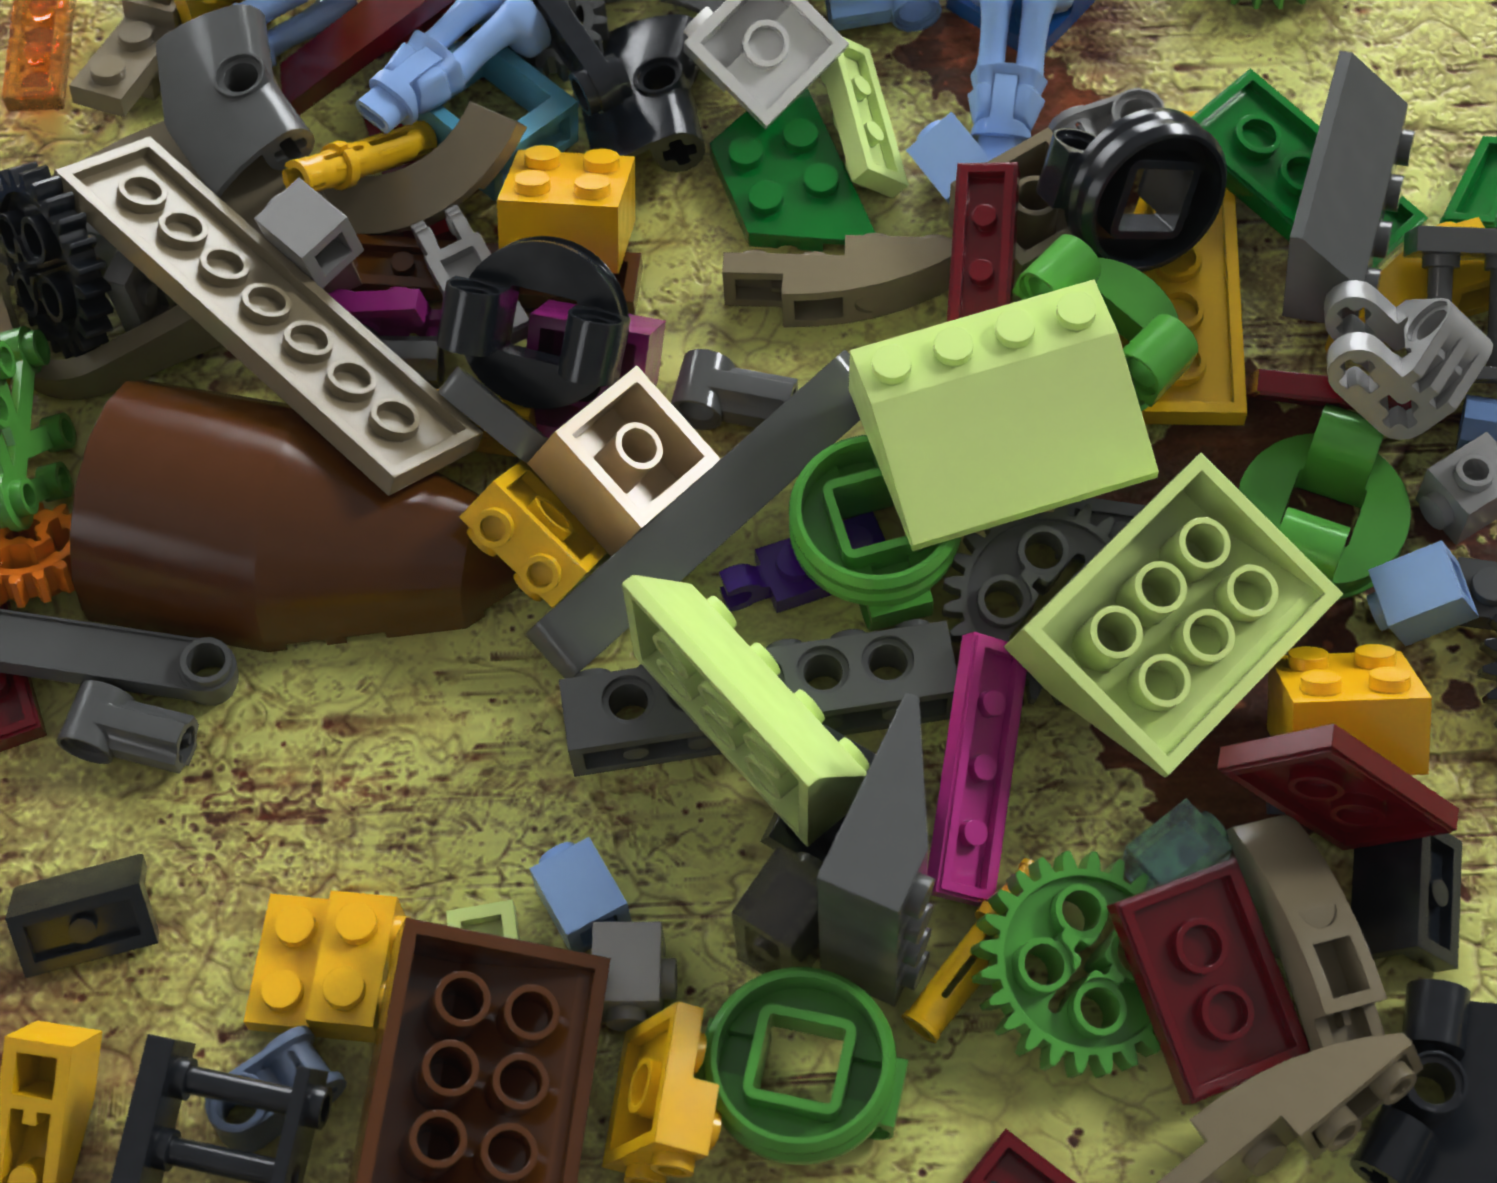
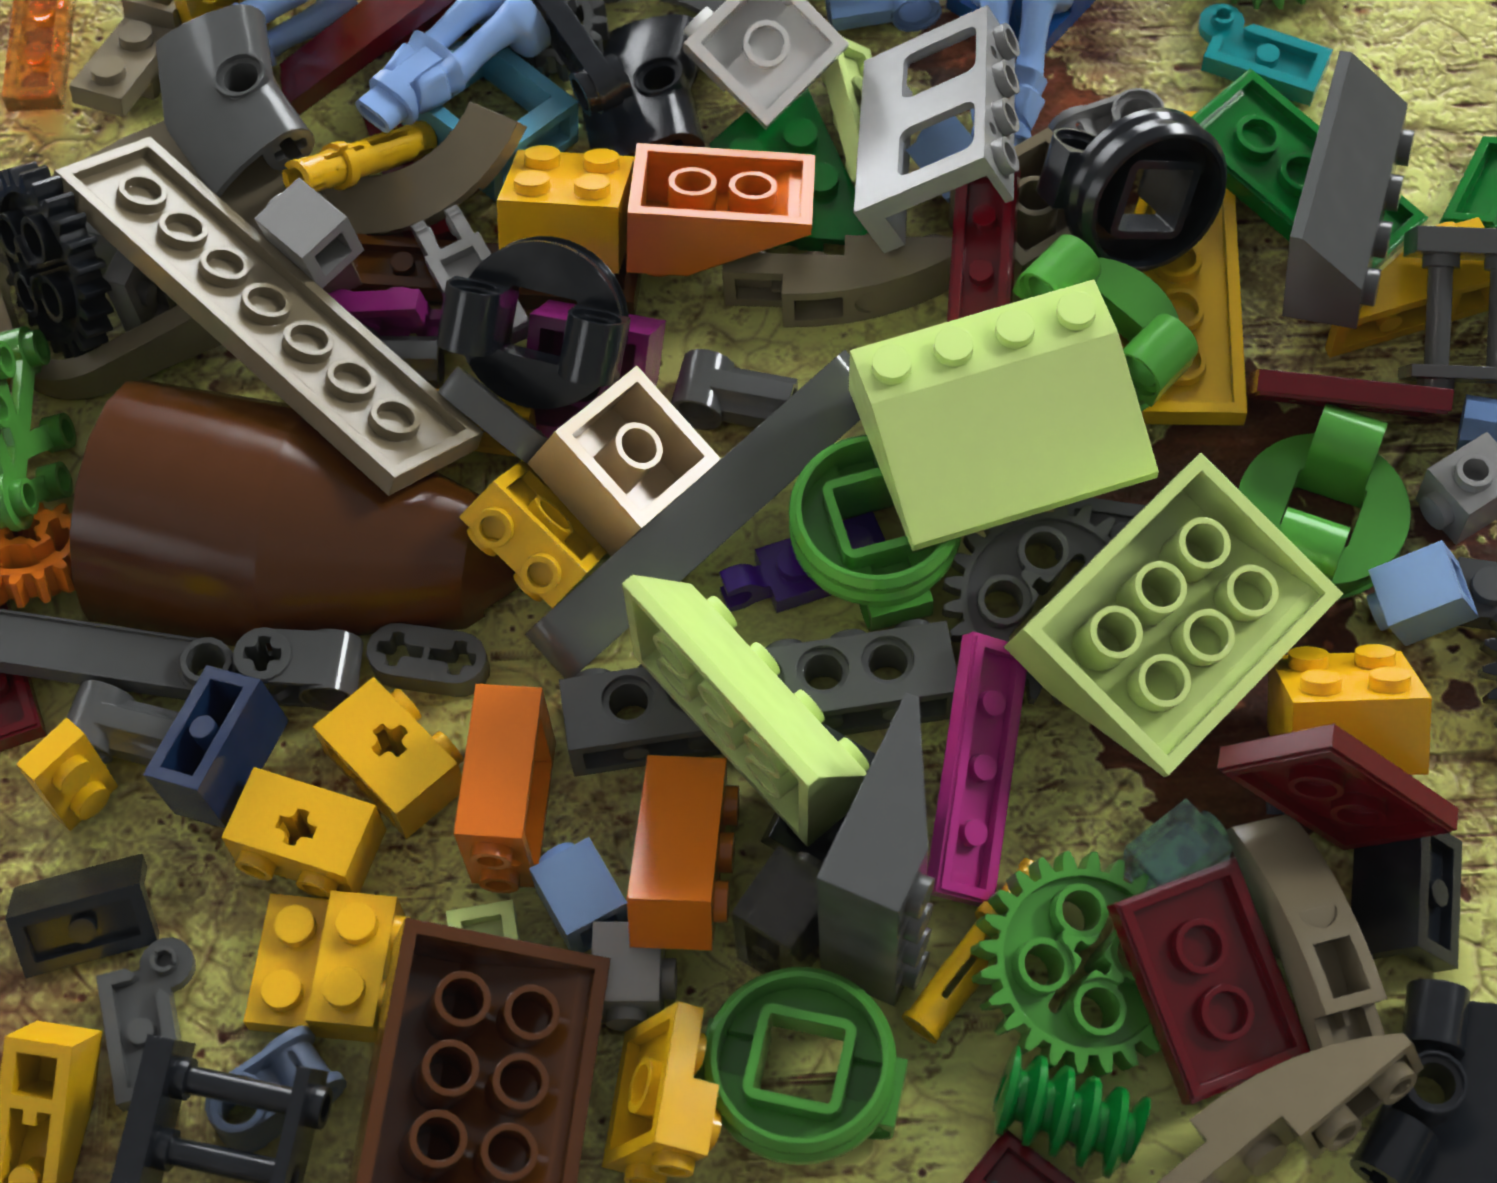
light grey piece [1324,280,1493,440] -> none
none -> yellow plate [16,718,118,831]
none -> dark grey hinge [96,937,196,1112]
none -> dark blue brick [143,665,289,829]
none -> yellow brick [221,767,386,899]
none -> dark grey piece [233,627,364,711]
none -> yellow brick [313,676,464,839]
none -> dark grey beam [366,623,490,697]
none -> orange window [454,683,556,893]
none -> orange slope [626,143,815,277]
none -> orange brick [627,755,740,951]
none -> light grey window [854,5,1020,254]
none -> green piece [992,1046,1151,1179]
none -> teal hinge [1198,3,1333,106]

